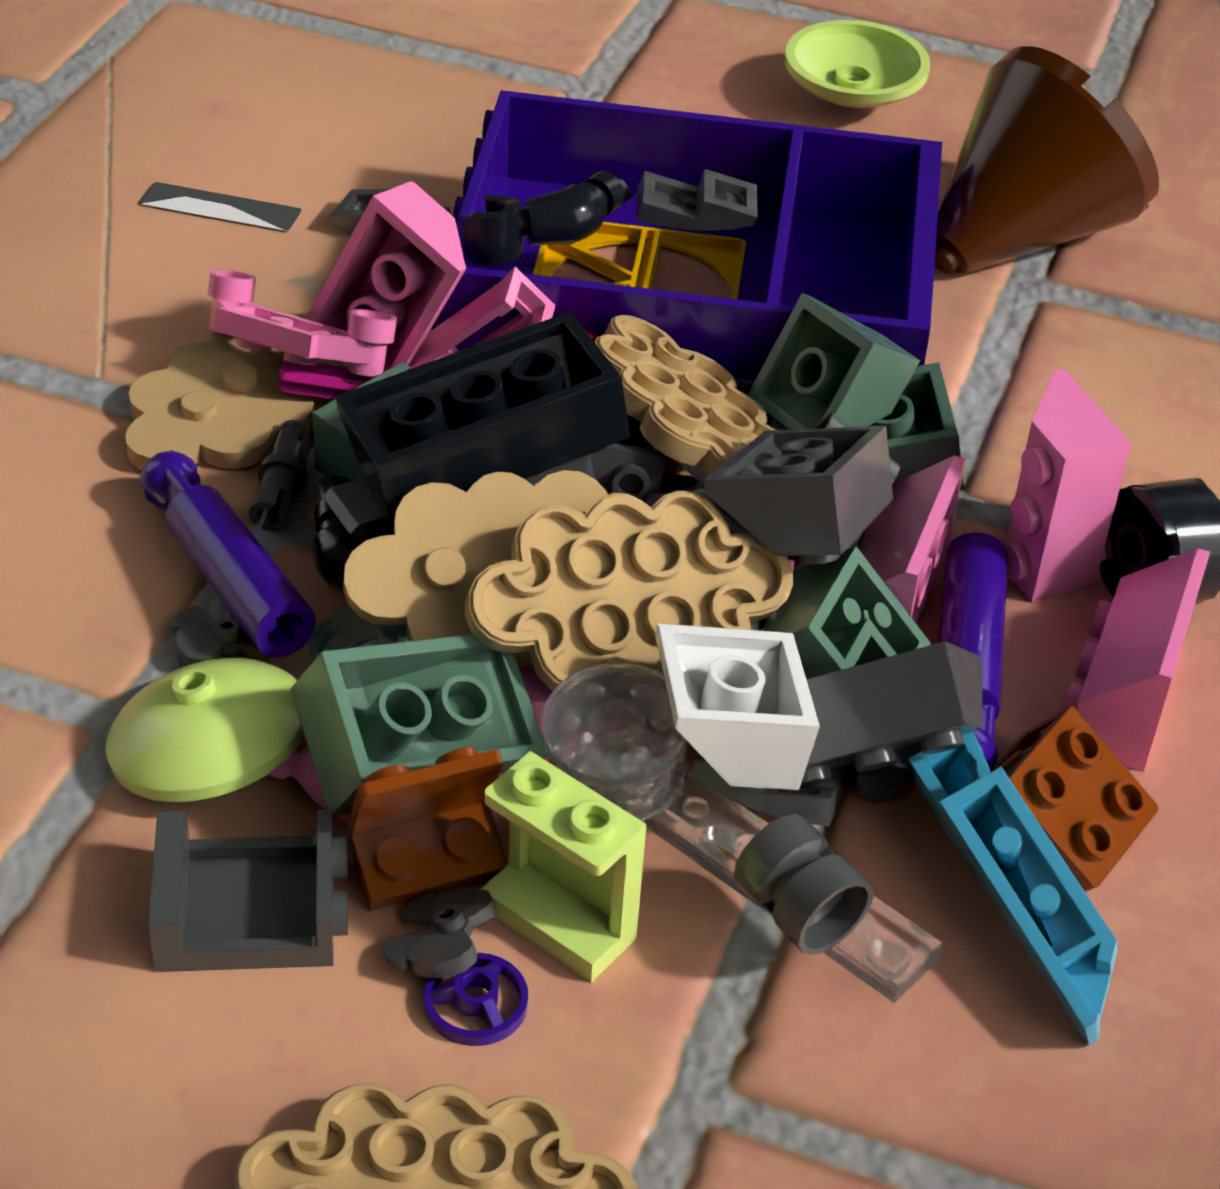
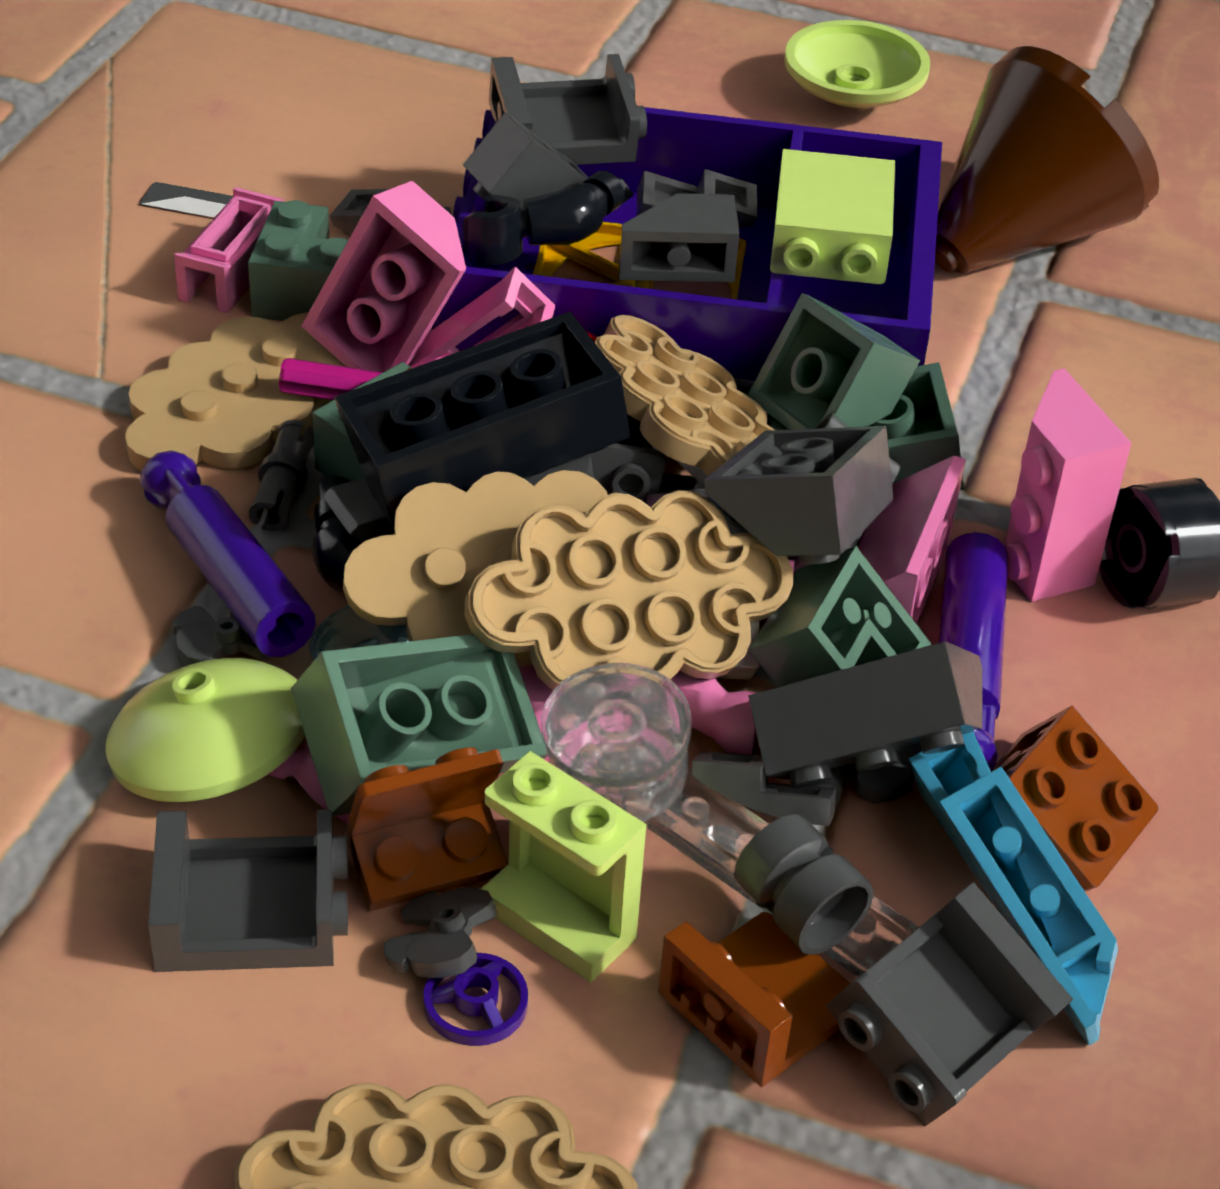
bright pink plate [207,269,397,377] -> none
white slope [655,624,820,790] -> none
bright pink slope [1063,548,1210,772] -> none
none -> bright pink window [174,187,284,313]
none -> sand green brick [248,200,348,321]
none -> dark grey slope [463,112,589,209]
none -> dark grey panel [489,54,647,165]
none -> dark grey slope [619,193,739,282]
none -> dark orange bracket [658,912,850,1088]
none -> yellowish green panel [770,149,895,284]
none -> dark grey panel [825,882,1073,1126]

